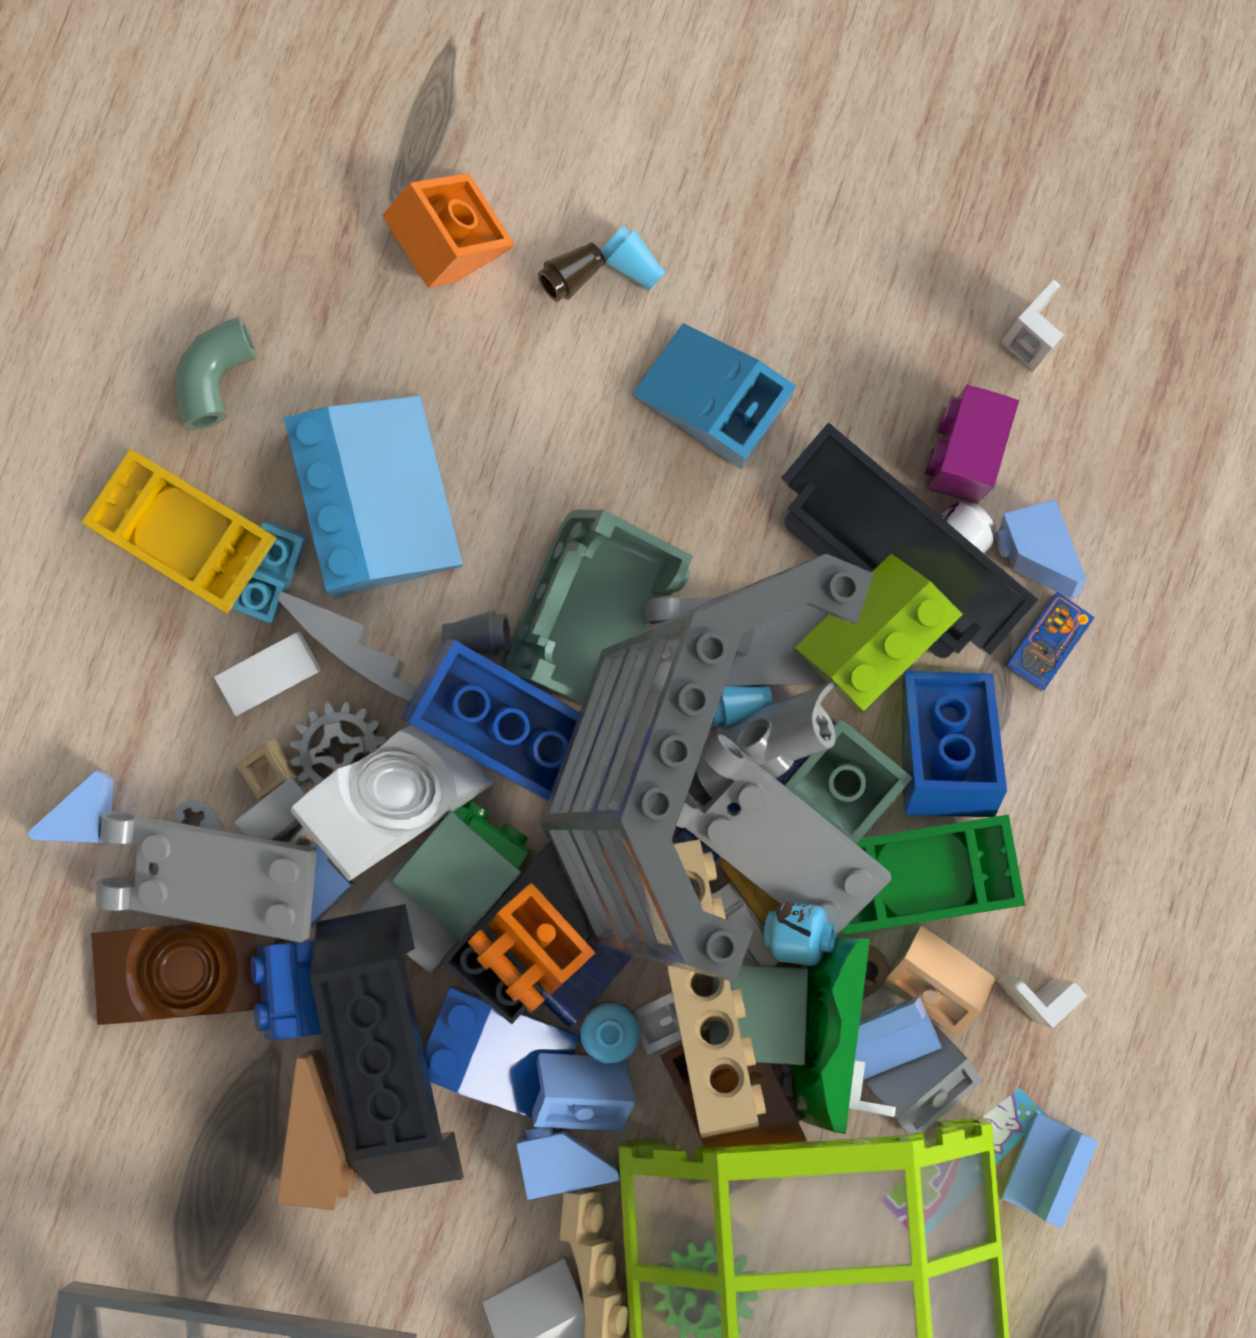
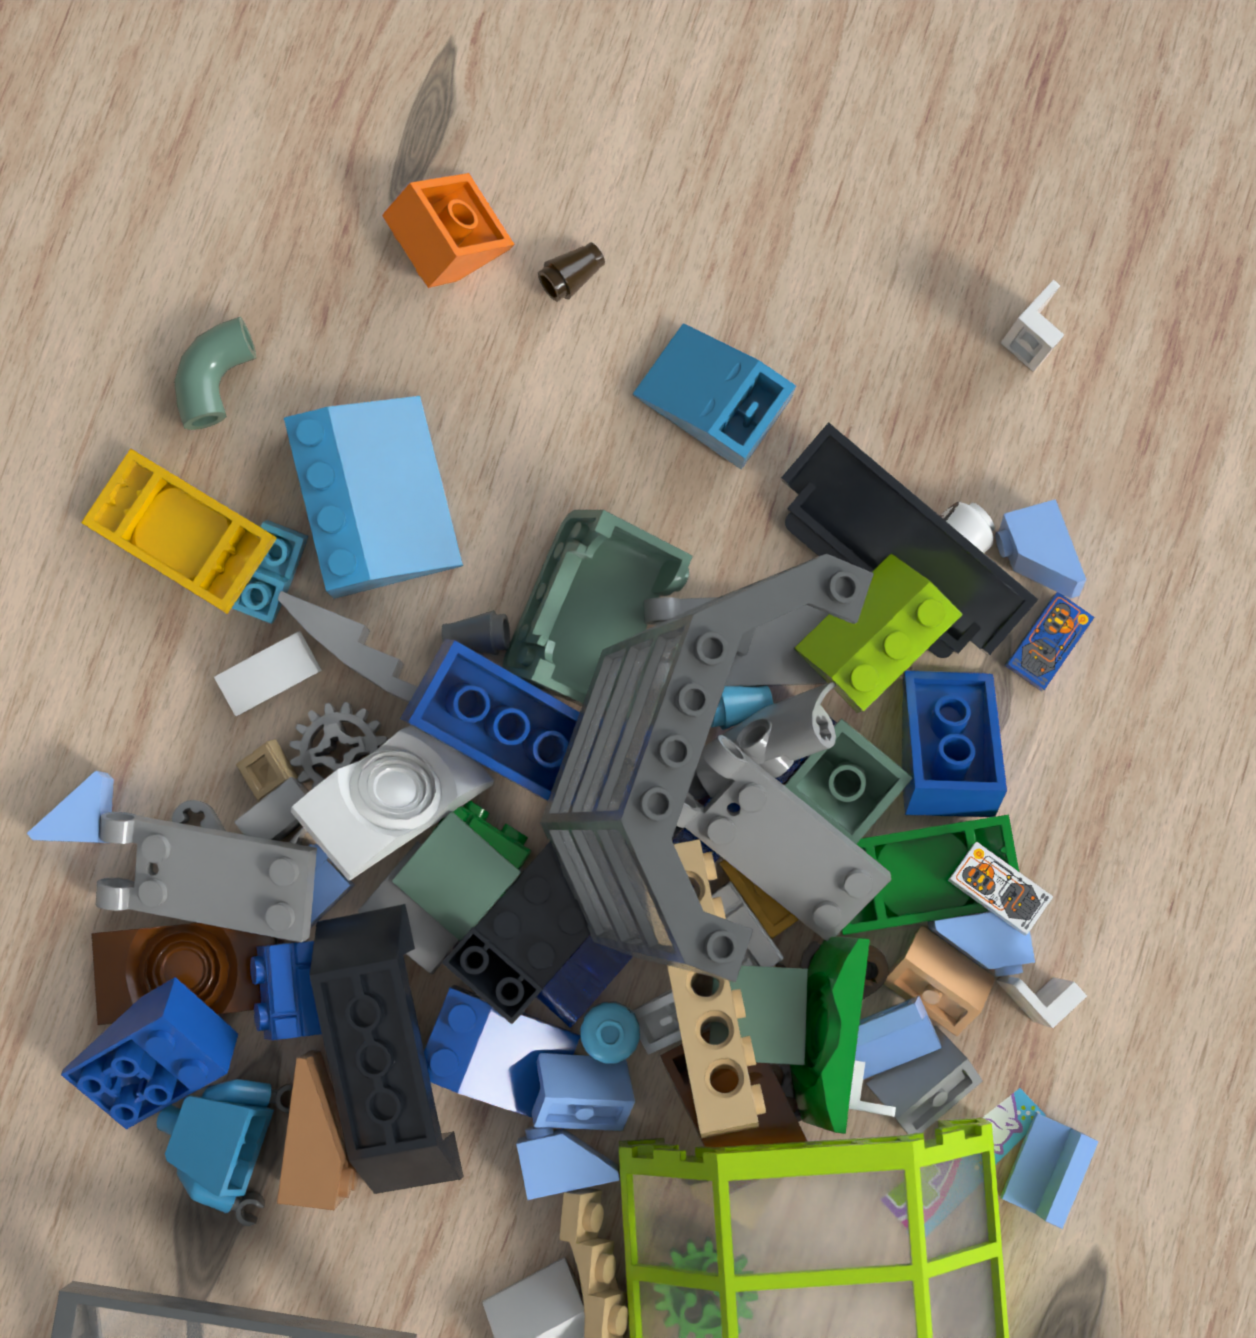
orange brick [468,883,595,1012] -> none
medium azure cone [601,226,666,291] -> none
medium azure head [764,902,836,966] -> none
magenta brick [924,384,1019,505] -> none
none -> blue slope [61,977,239,1129]
none -> dark azure torso [156,1079,293,1226]
none -> light blue slope [928,911,1035,976]
none -> tile [948,842,1053,936]

